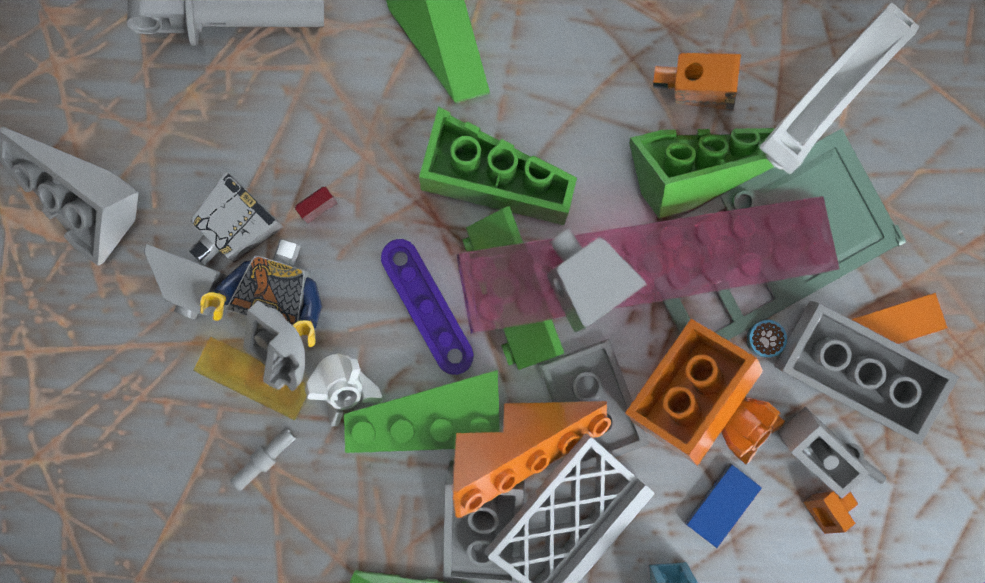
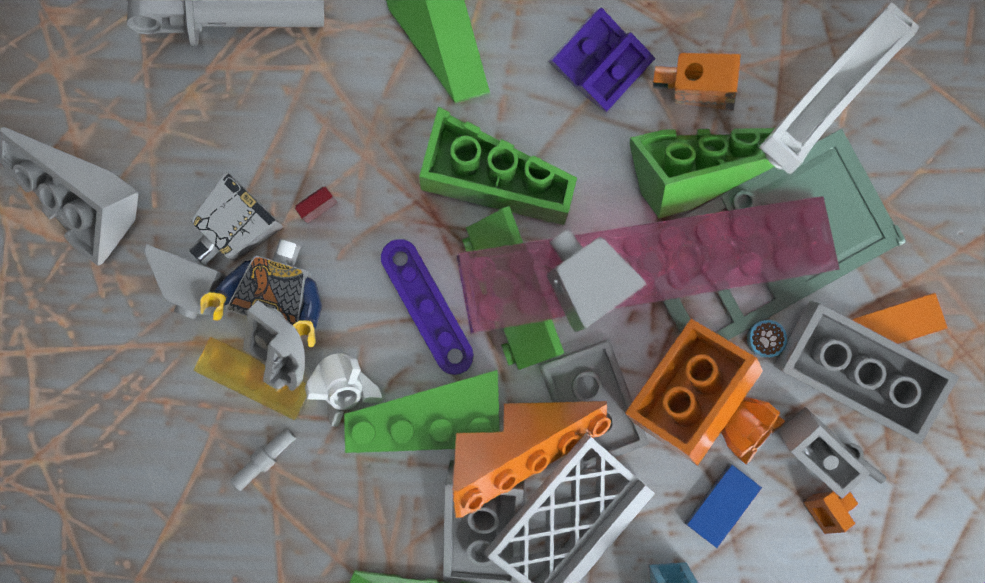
none -> dark purple slope [548,7,656,112]

